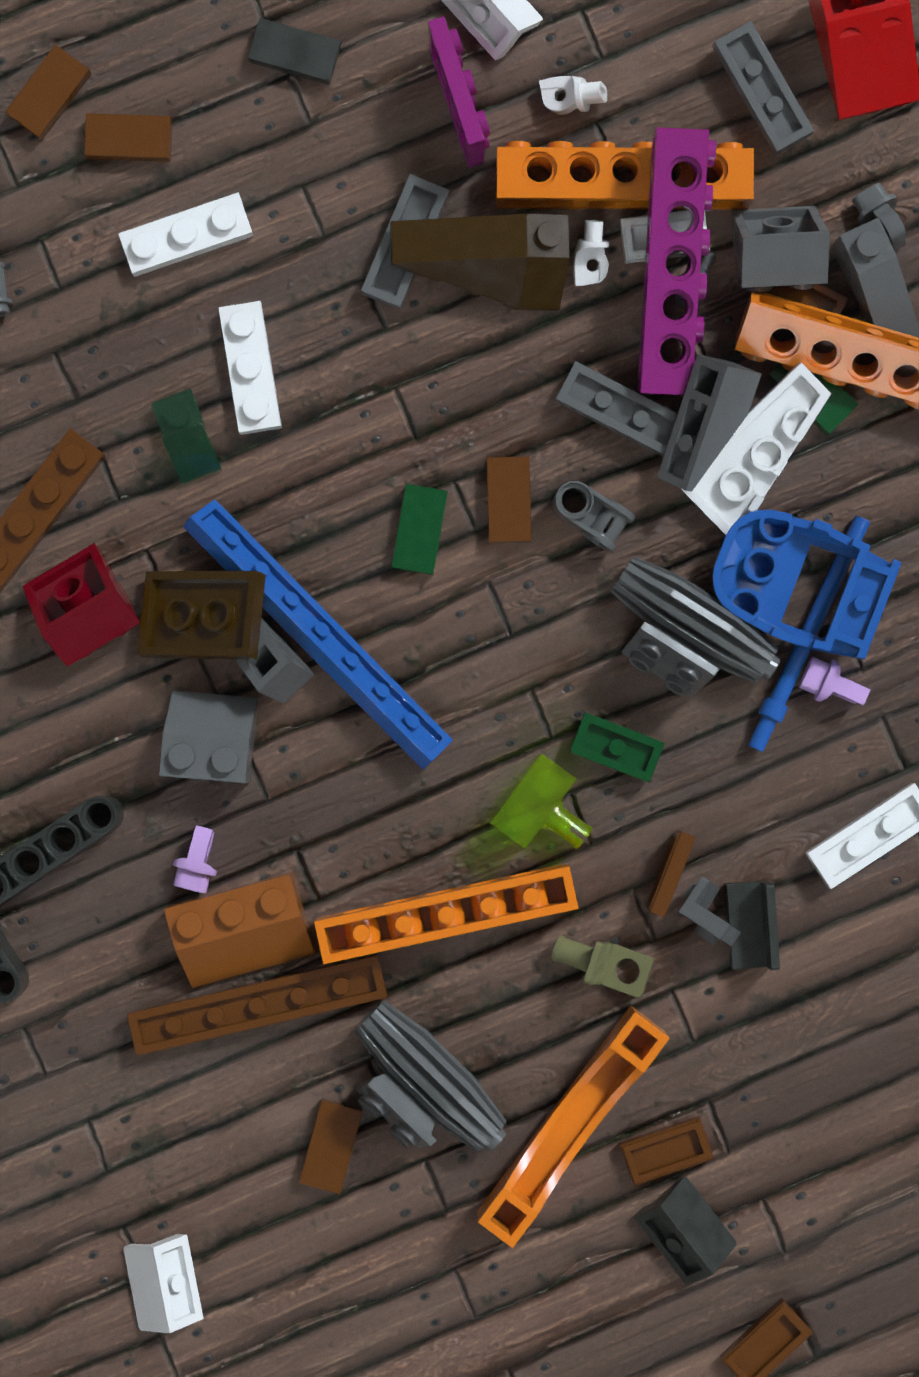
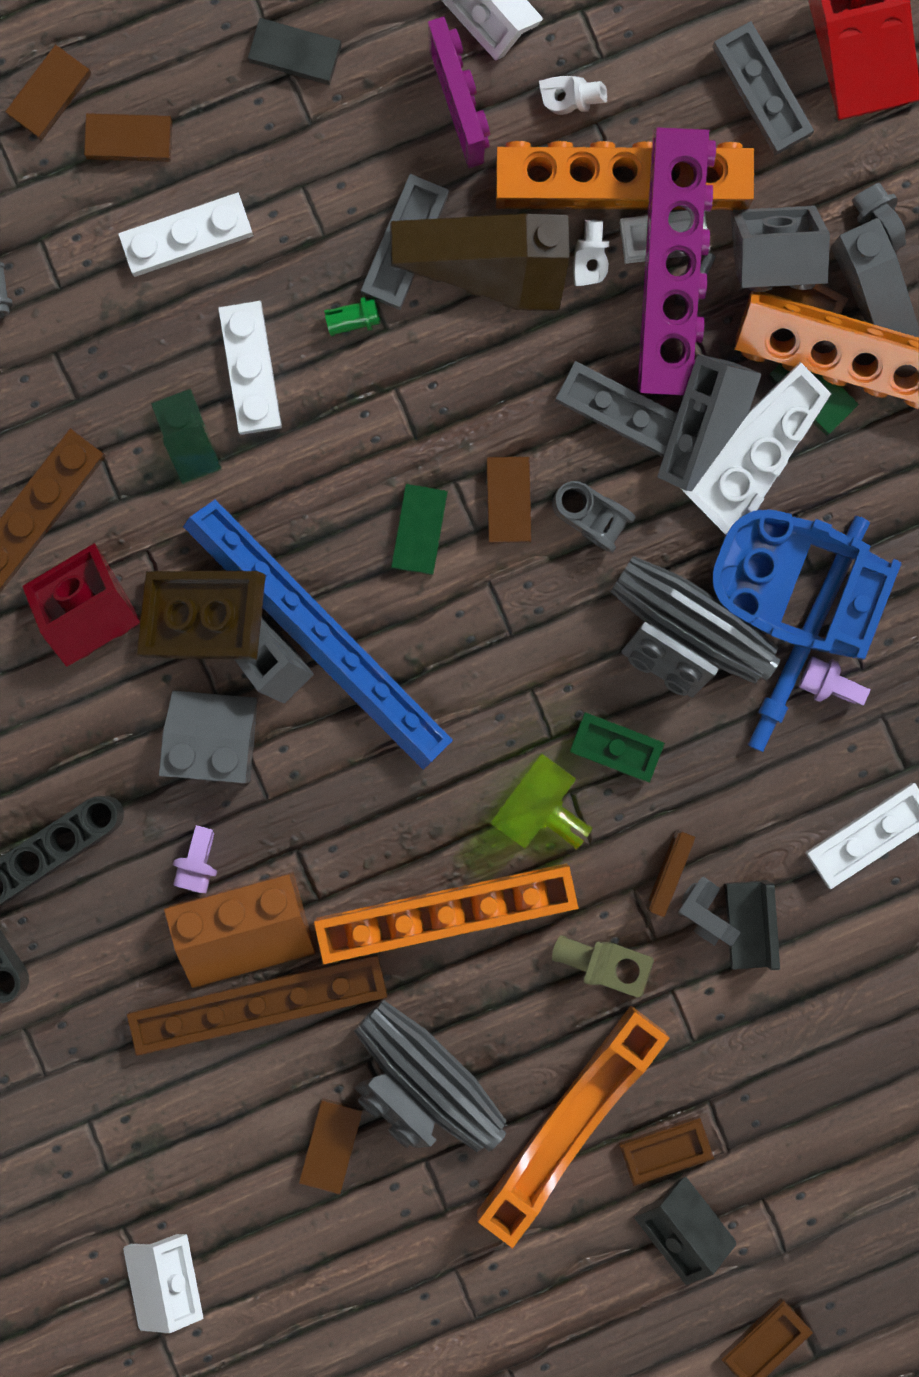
none -> green pin [324,297,380,337]

